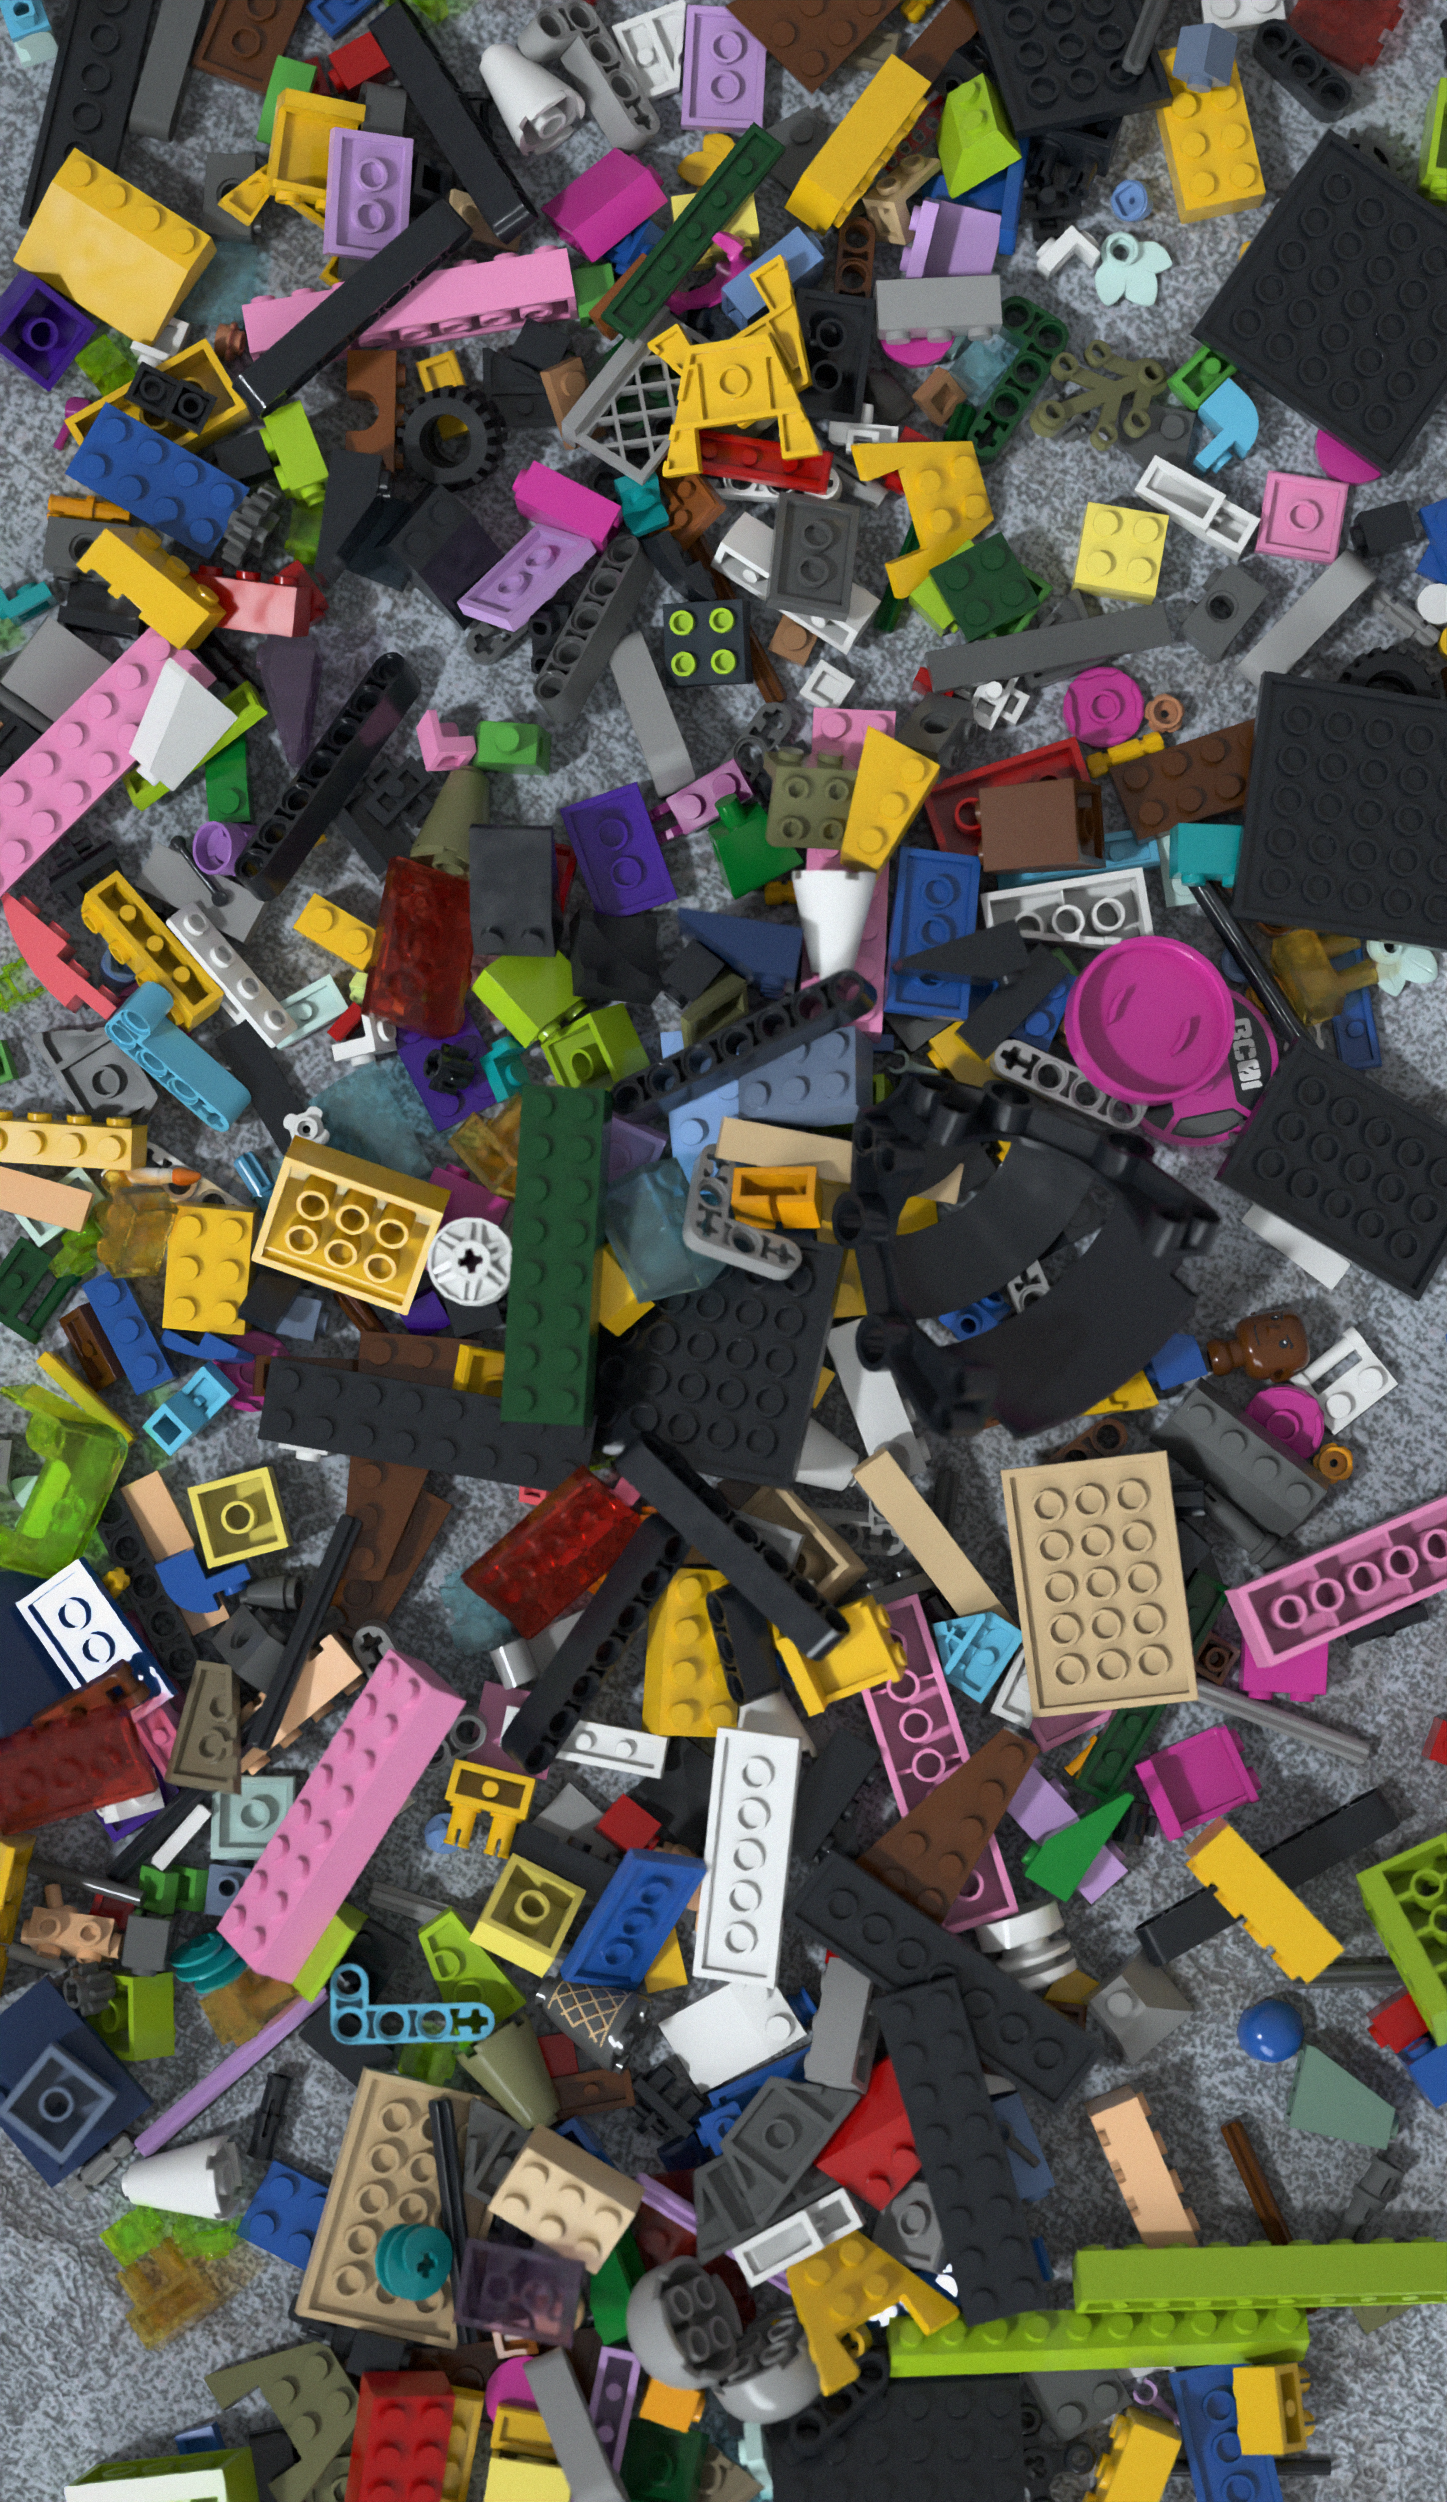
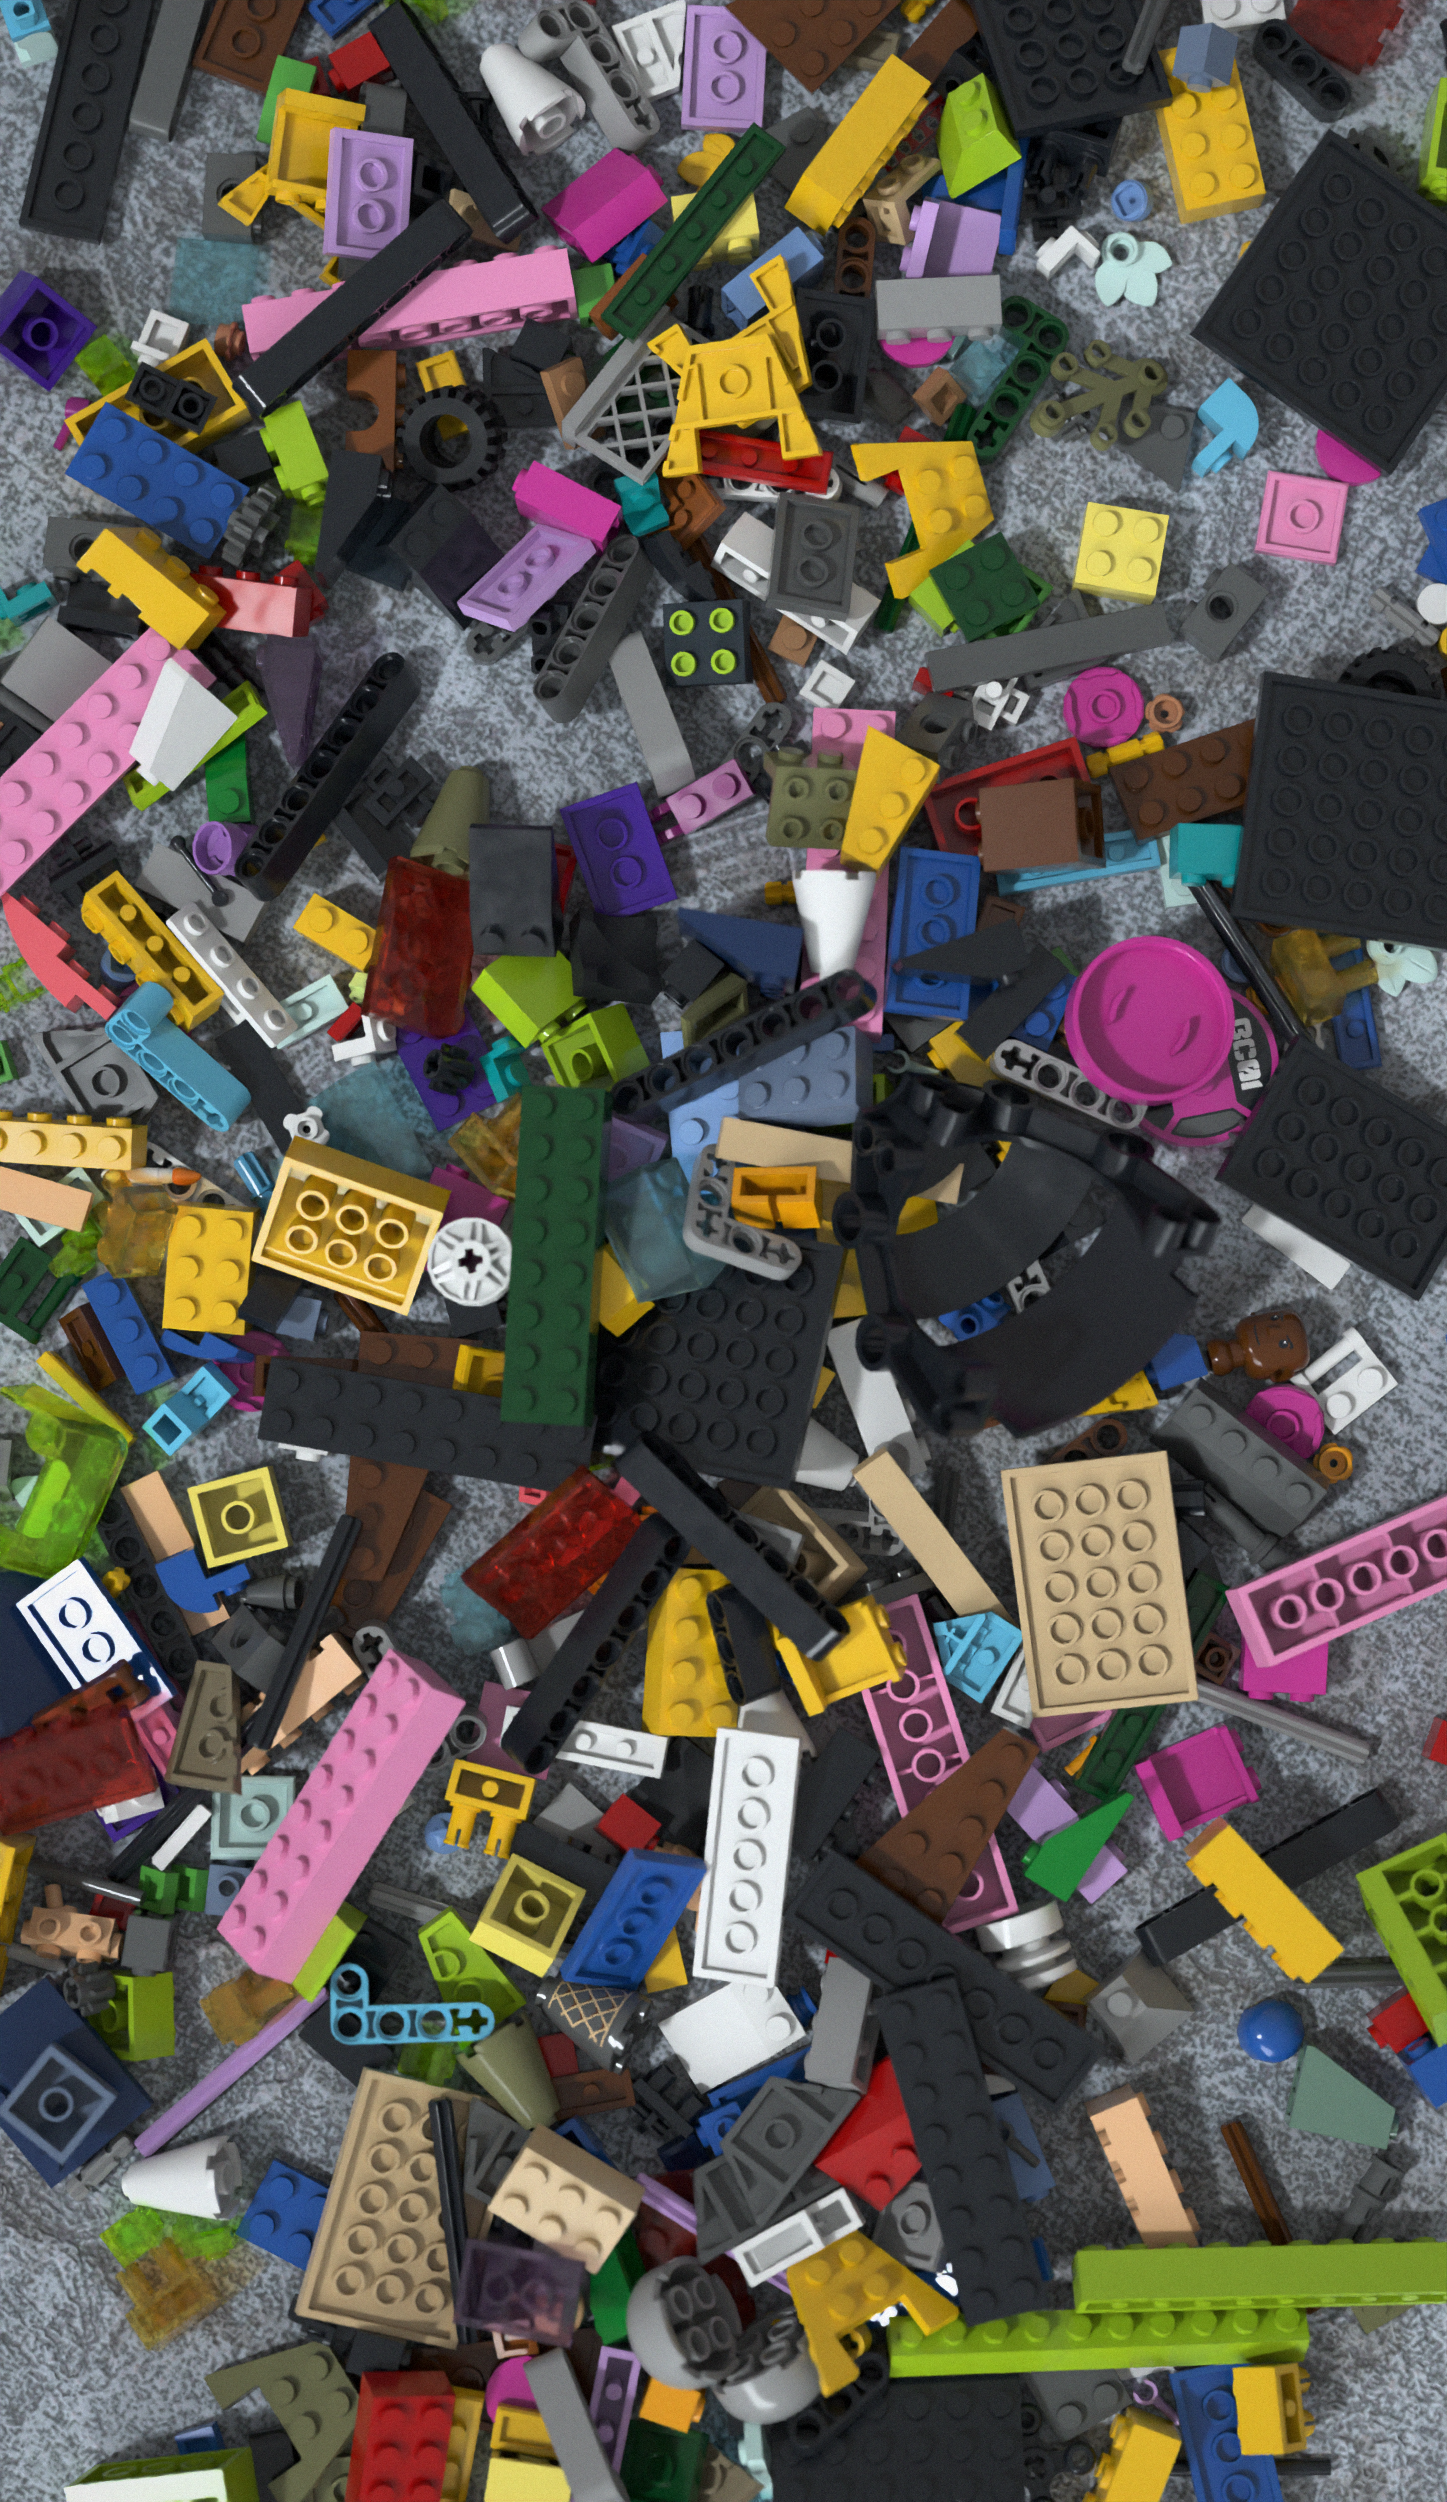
yellow slope [13,148,217,348] -> none
light orange pin [47,494,132,527] -> none
teal piece [170,1931,248,1994] -> none
black pin [247,2072,293,2161] -> none
teal piece [375,2223,453,2301] -> none
dark purple tile [399,1286,451,1336] -> none
bright pink panel [416,709,477,771] -> none
bright green torso [472,721,552,776] -> none
dark pink helmet [665,231,753,315] -> none
green torso [707,793,803,900] -> none
white piece [829,404,899,456] -> none
white wedge [977,867,1154,950] -> none
black gear [1112,1800,1158,1846] -> none
white slope [1134,455,1261,562] -> none
bright green brick [1167,345,1237,411] -> none
light grey beam [1236,548,1379,689] -> none
black pin [1344,1600,1429,1649] -> none
black brick [1350,500,1417,560] -> none

